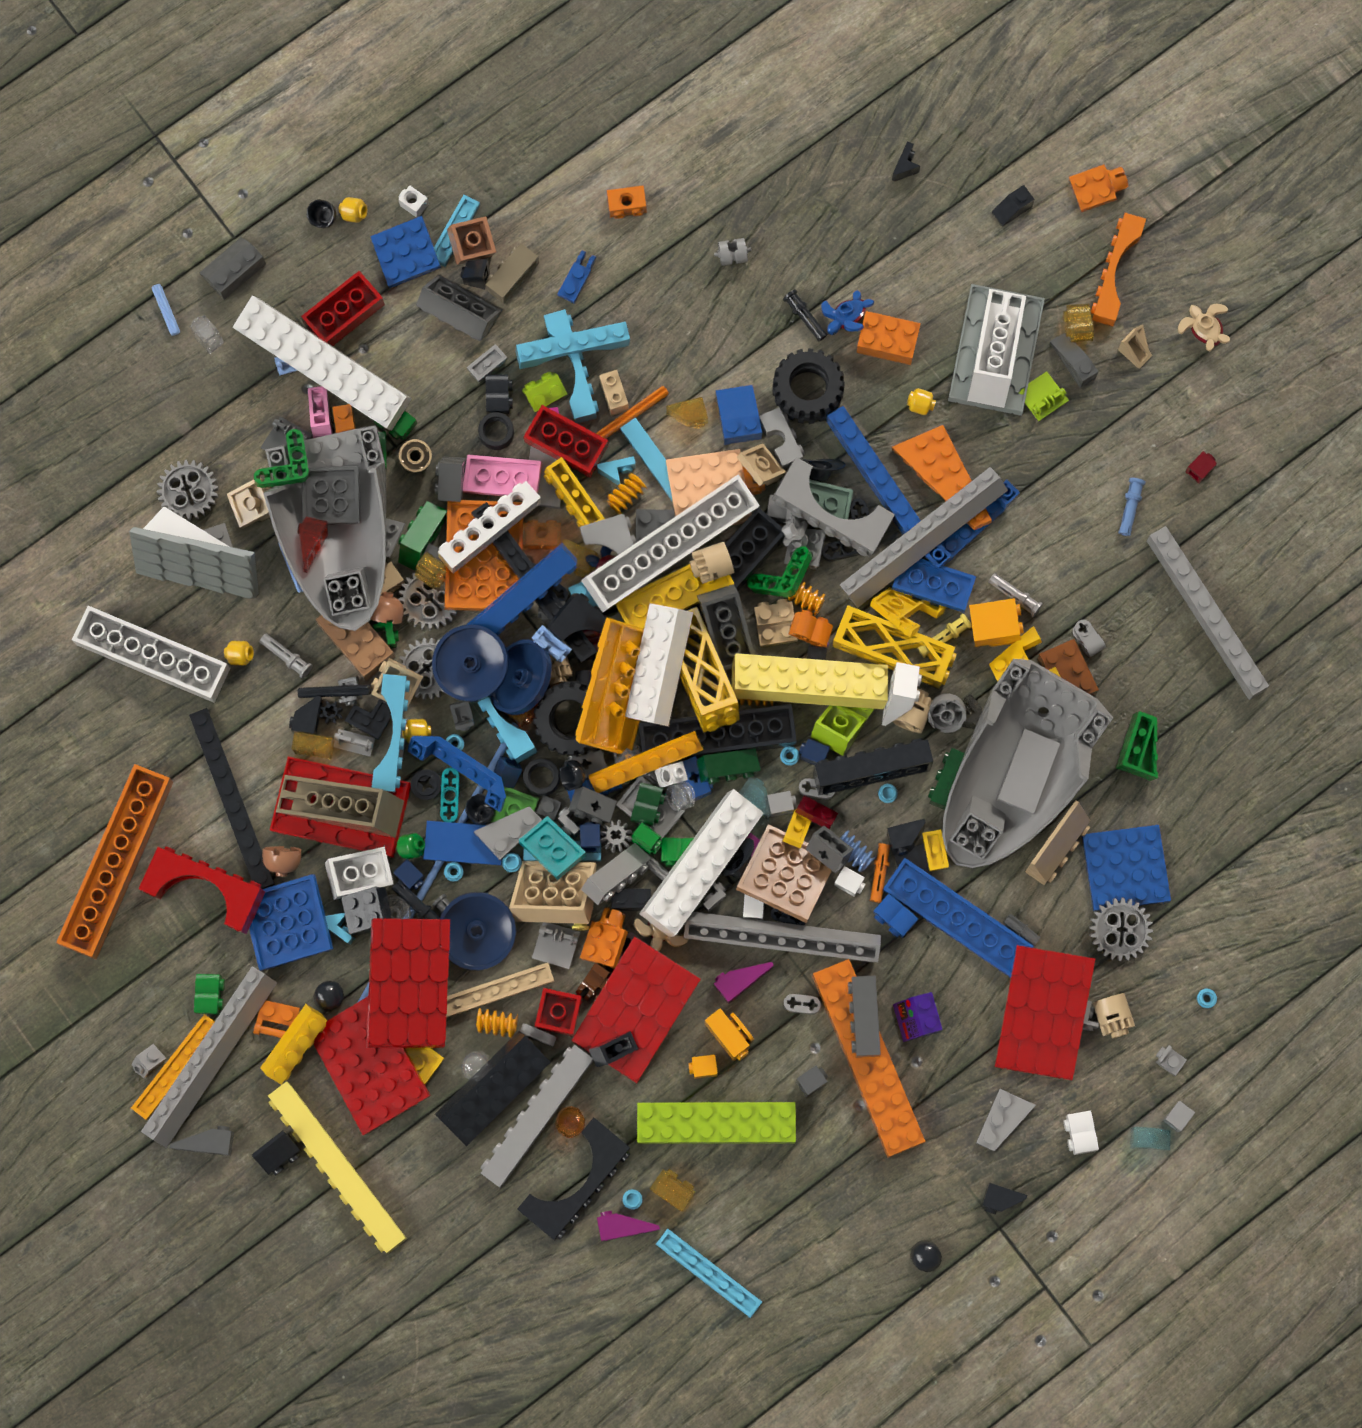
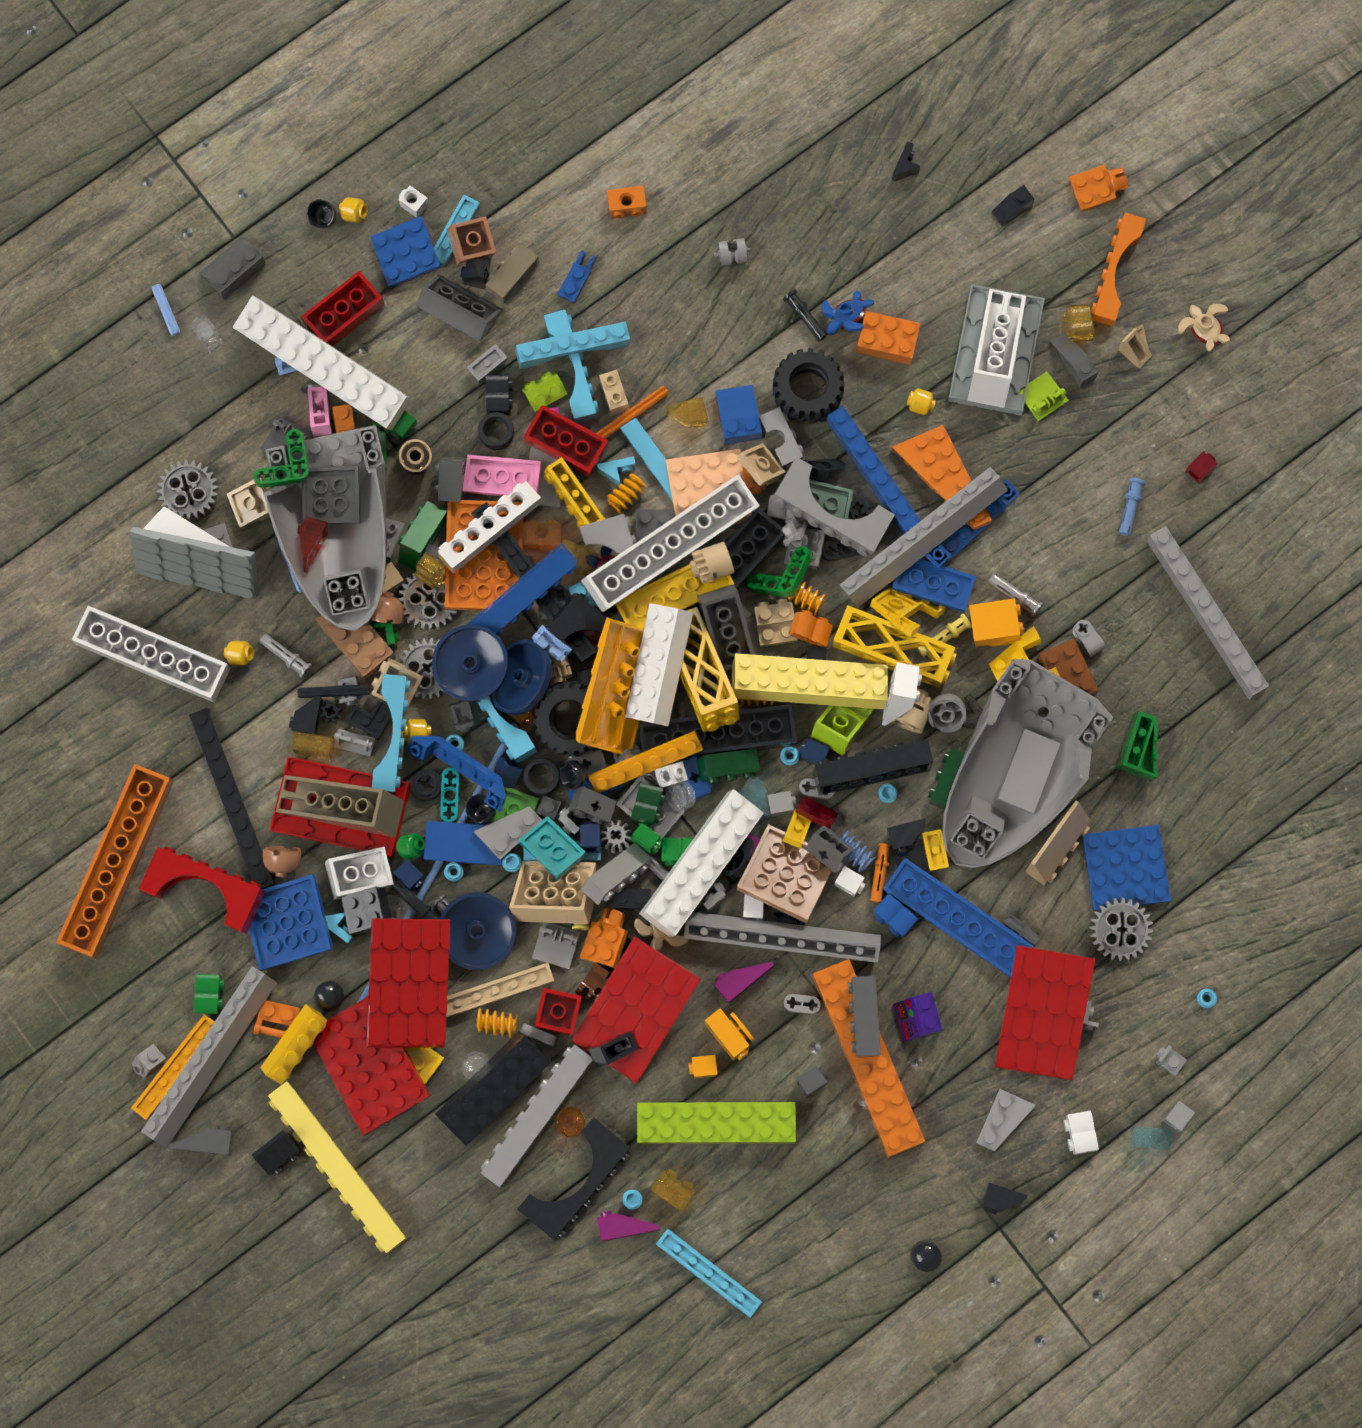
tan gear [1092,993,1135,1039] -> none

